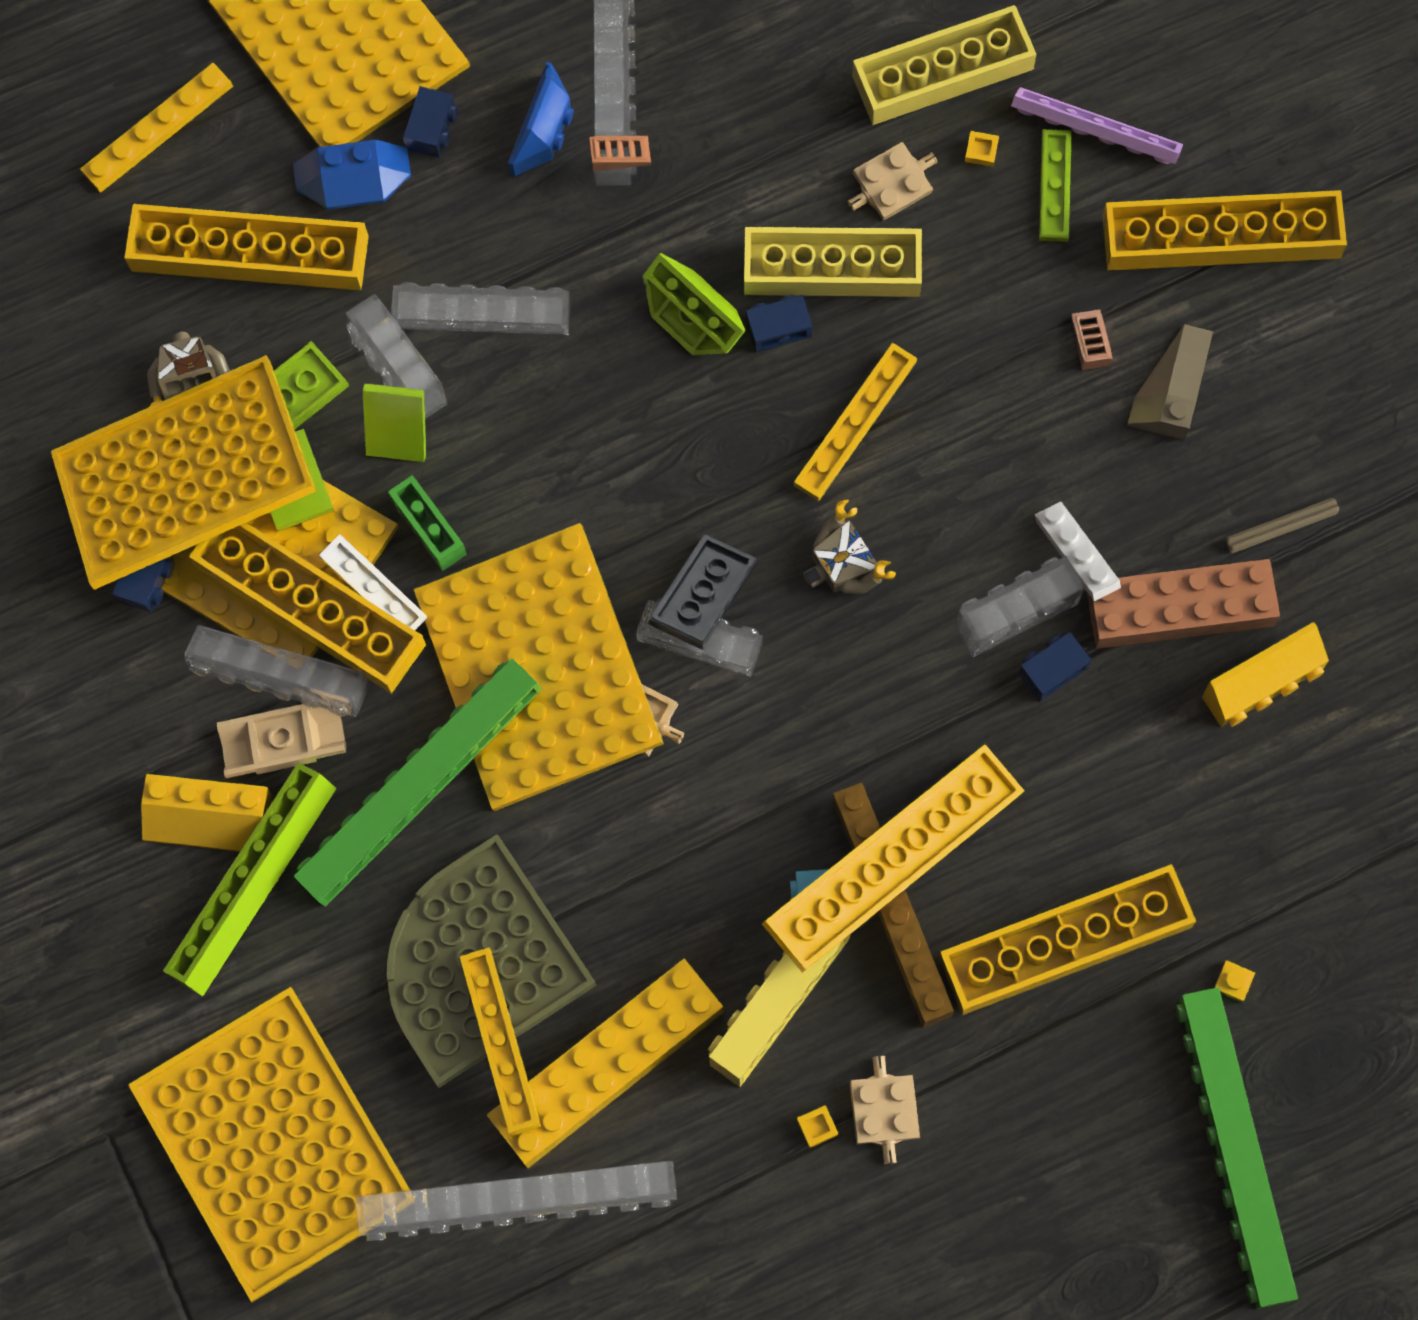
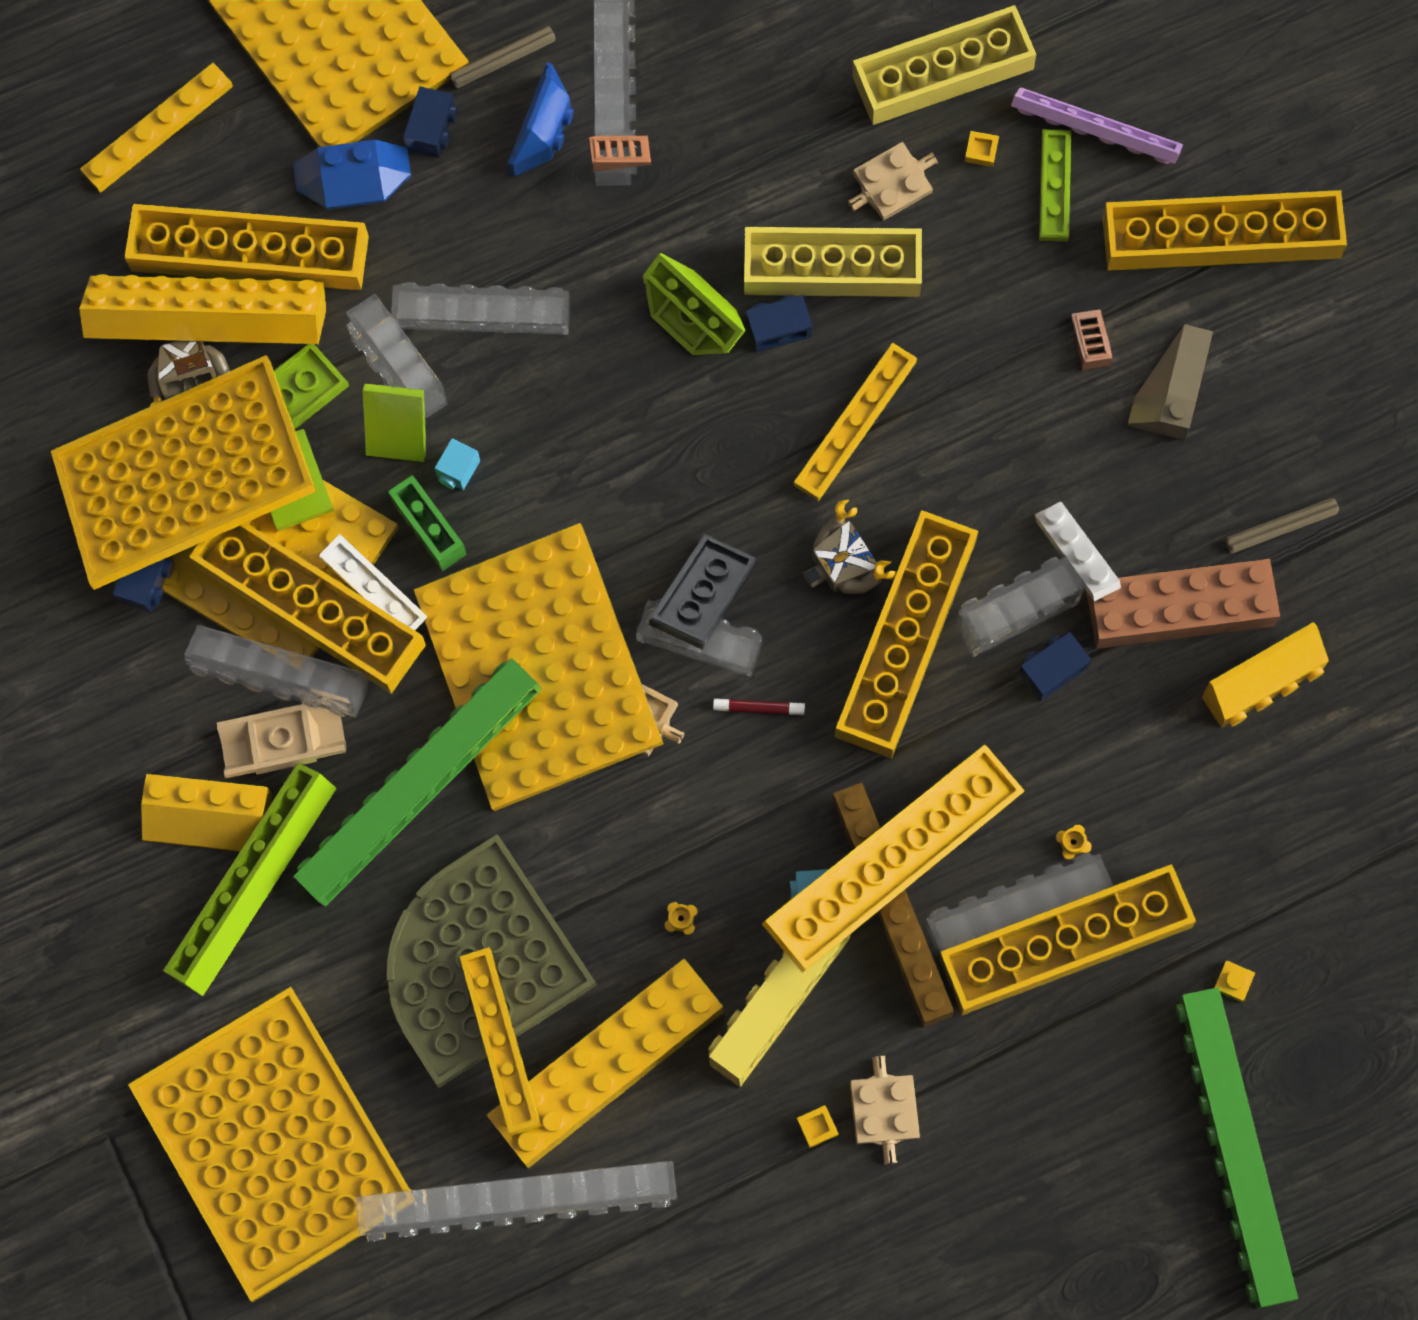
none -> yellow brick [79,274,326,344]
none -> medium azure brick [435,438,480,490]
none -> dark tan axle [450,26,555,88]
none -> yellow plate [665,902,698,935]
none -> dark red bar [713,698,805,715]
none -> yellow brick [835,510,978,759]
none -> clear brick [925,853,1113,957]
none -> yellow plate [1056,825,1091,860]

